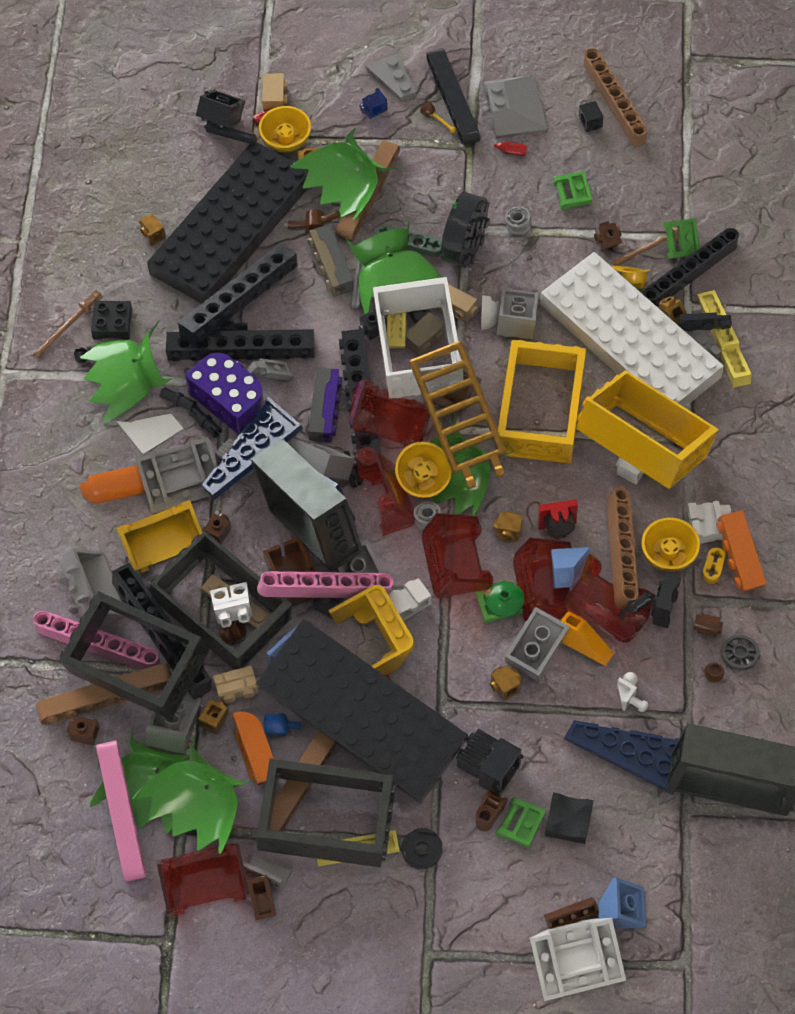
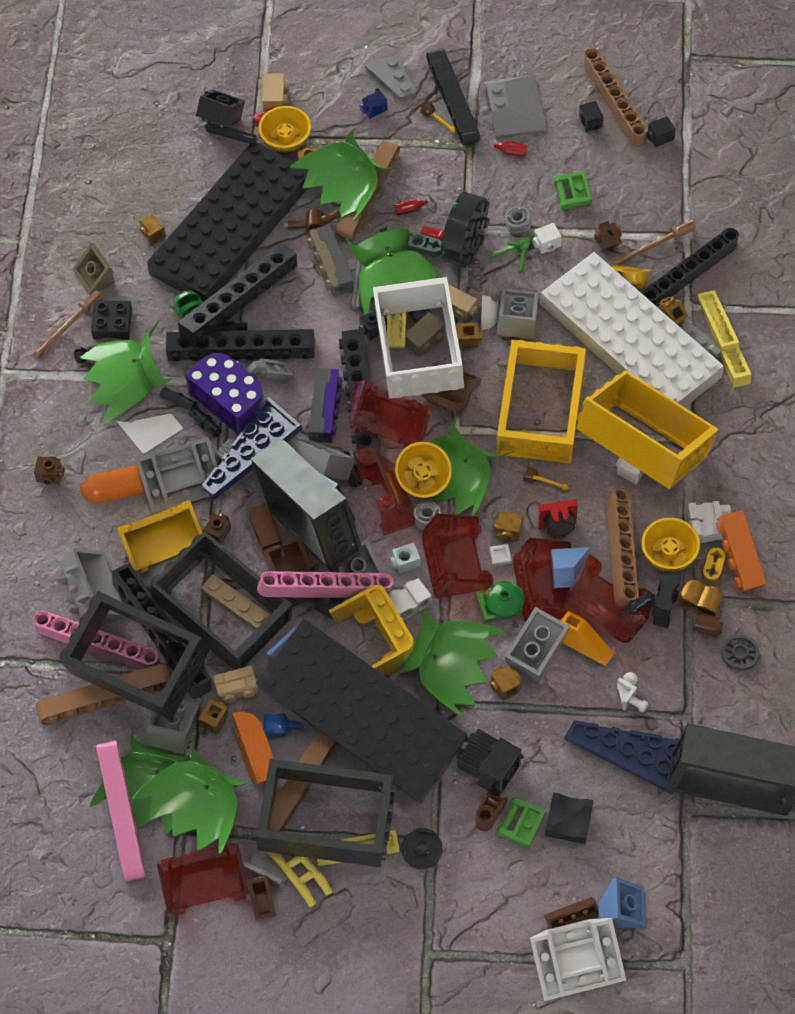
reddish brown brick [67,716,100,745] -> none
white hips [210,582,253,628] -> none
reddish brown wheel [219,620,247,644] -> none
pearl gold bar [409,341,506,489] -> none
bright green plate [663,218,700,259] -> none
black hinge [679,312,732,332] -> none
reddish brown plate [704,662,725,682] -> none
none -> reddish brown brick [34,456,65,485]
none -> dark tan slope [73,243,115,294]
none -> green helmet [173,290,204,319]
none -> reddish brown brick [247,503,282,555]
none -> light yellow piece [267,852,333,907]
none -> bright green piece [387,610,504,717]
none -> light aqua brick [390,543,421,575]
none -> red piece [394,199,428,215]
none -> red piece [420,226,444,241]
none -> pearl gold brick [455,323,482,349]
none -> bright green plant [489,237,532,272]
none -> white tile [489,544,512,567]
none -> hinge [523,466,569,491]
none -> white brick [532,223,562,254]
none -> black brick [647,117,676,147]
none -> pearl gold brick [677,579,724,616]

